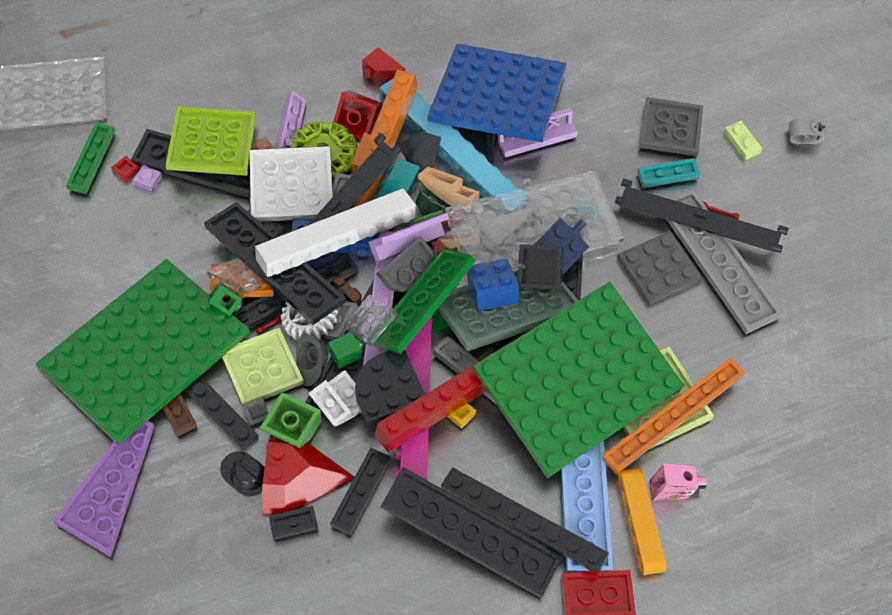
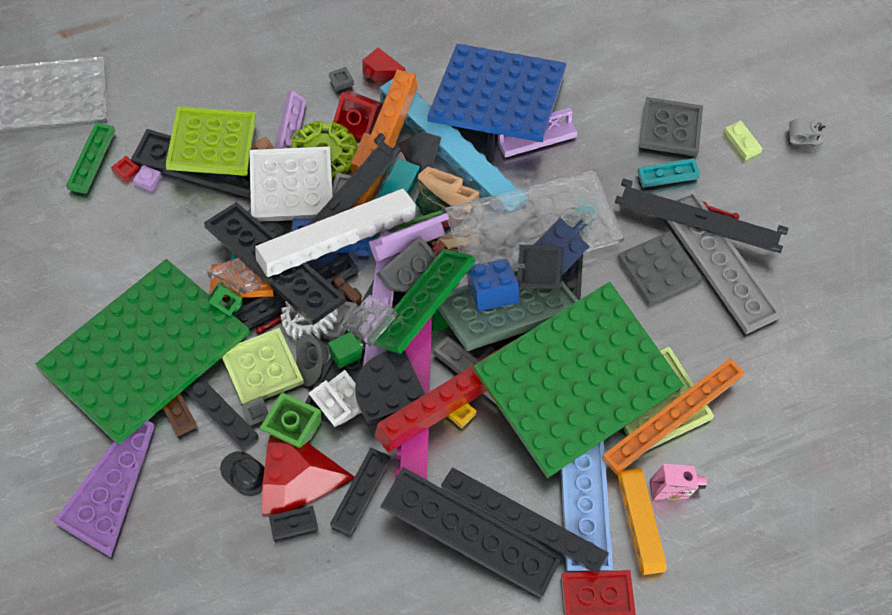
none -> dark grey plate [329,67,354,91]

